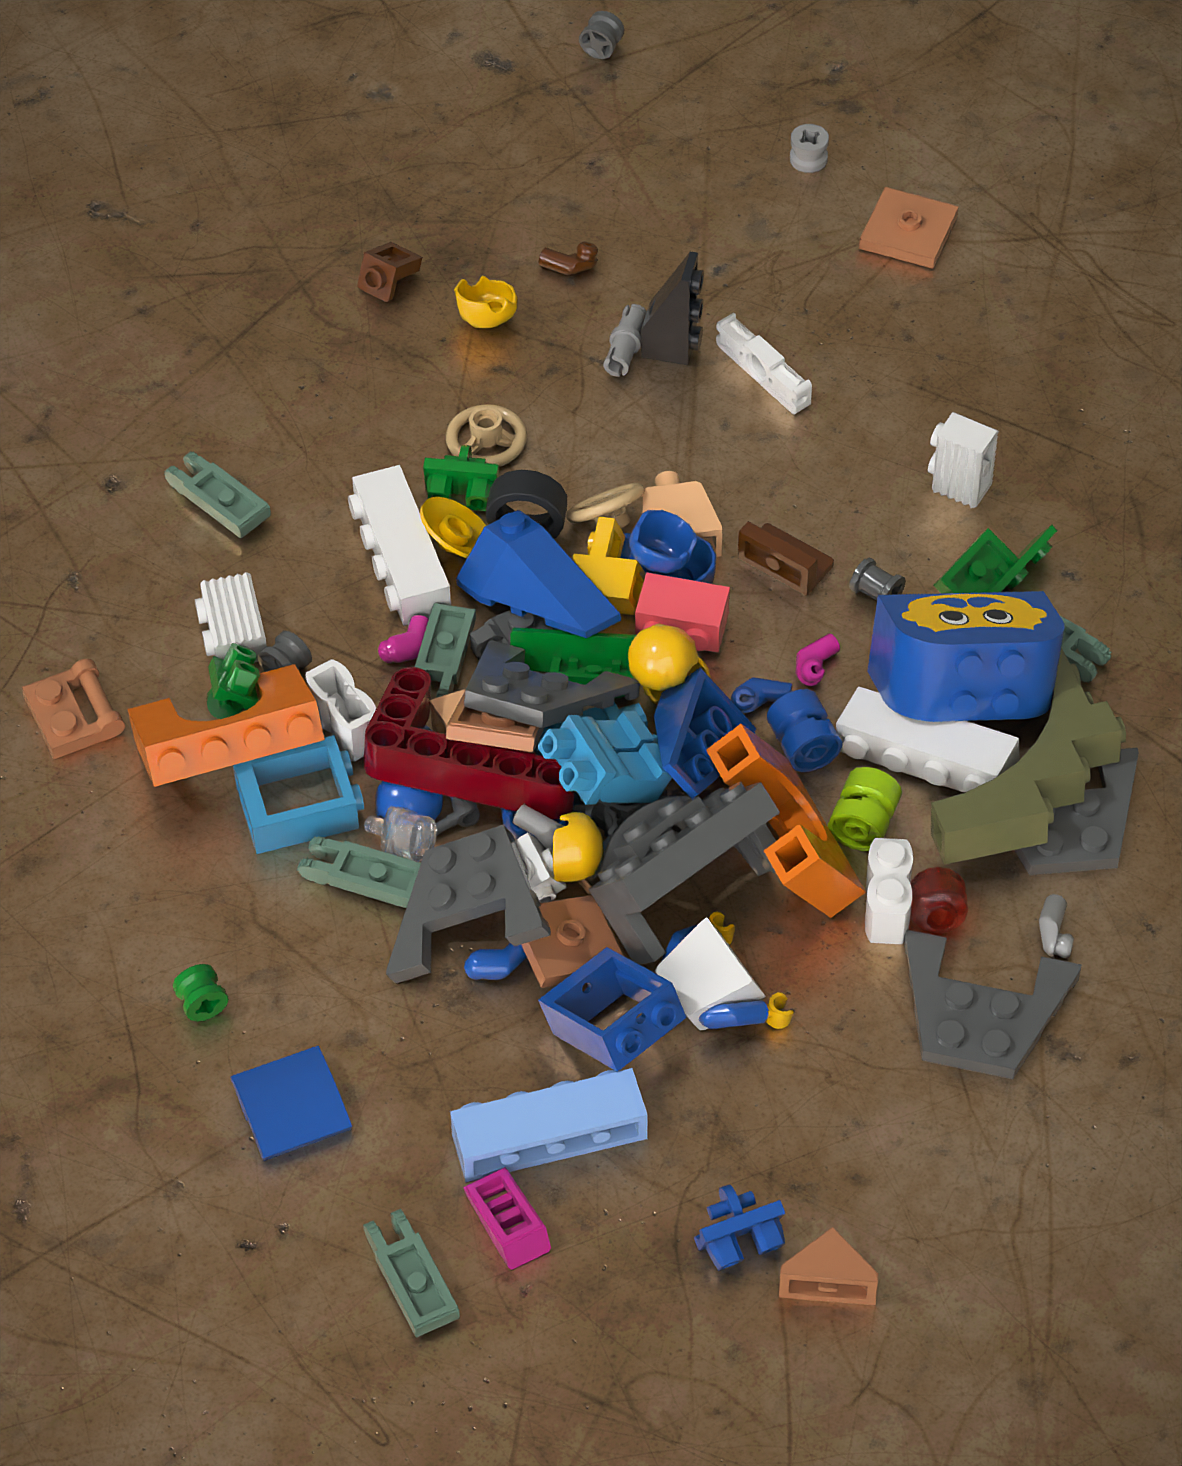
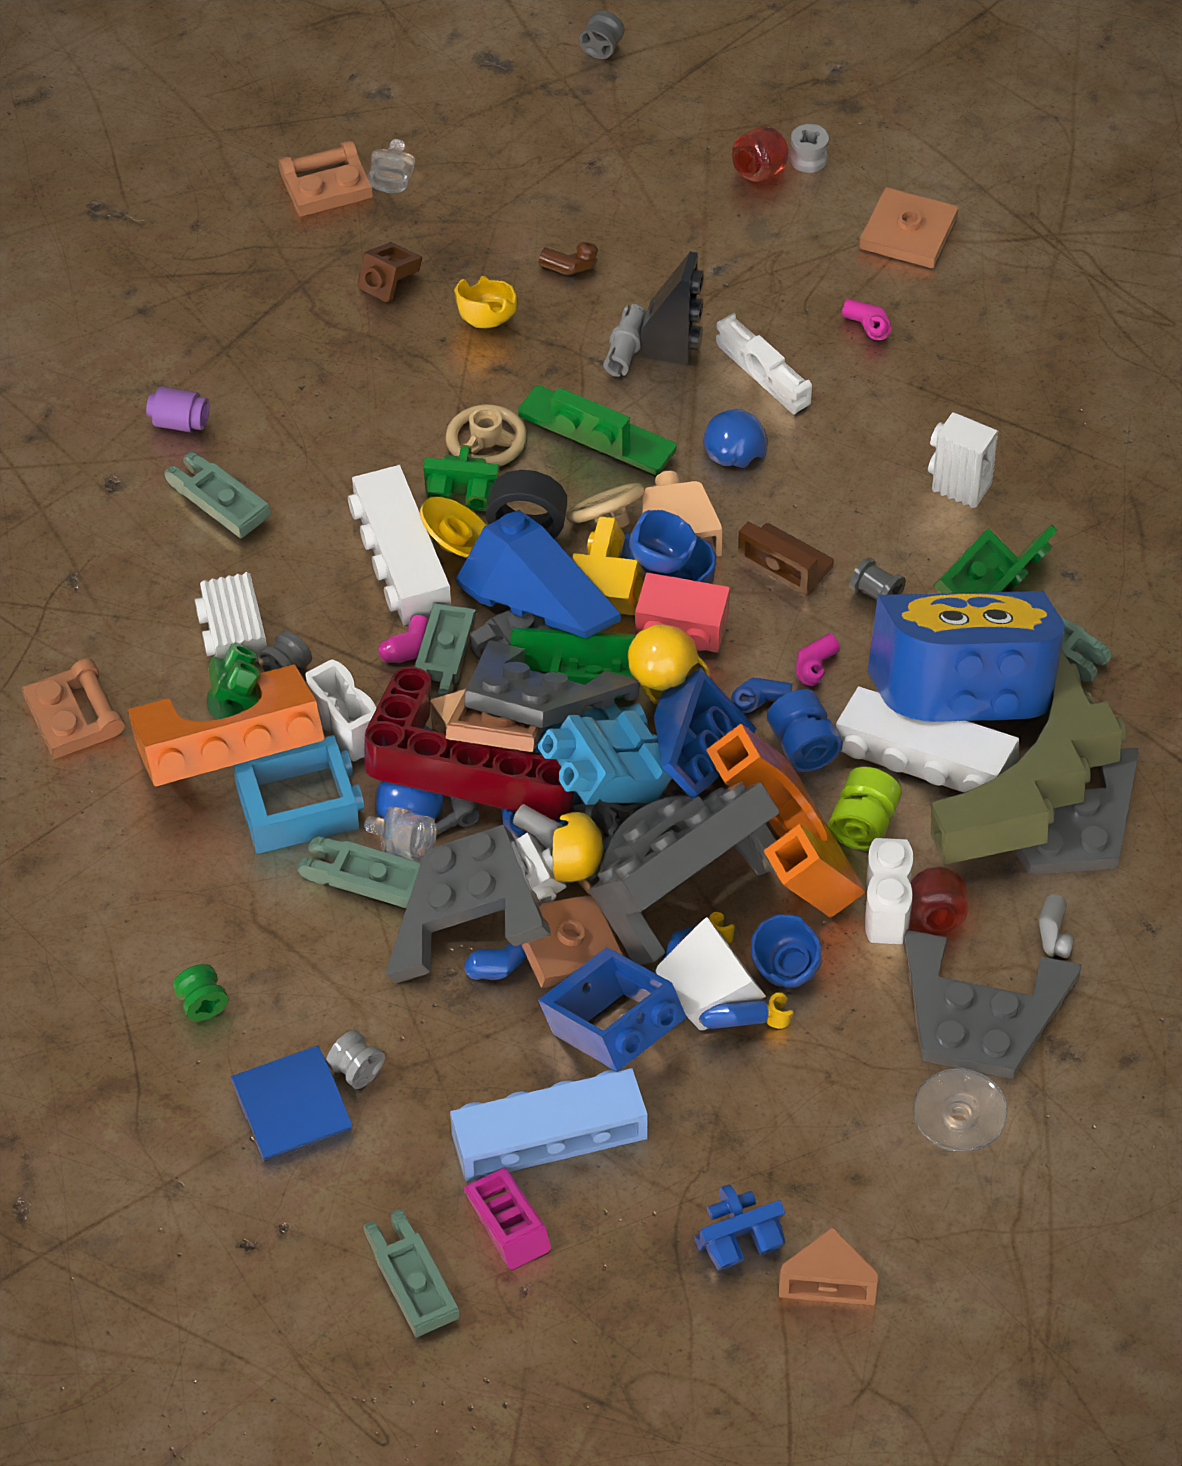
none -> medium lavender brick [146,386,210,433]
none -> nougat plate [278,140,373,217]
none -> light grey wheel [326,1030,385,1089]
none -> clear piece [368,139,415,193]
none -> green bracket [518,385,677,475]
none -> blue hair [703,409,768,468]
none -> clear red head [732,126,789,182]
none -> blue hair [751,914,822,989]
none -> dark pink arm [842,298,891,340]
none -> clear dish [913,1068,1008,1152]

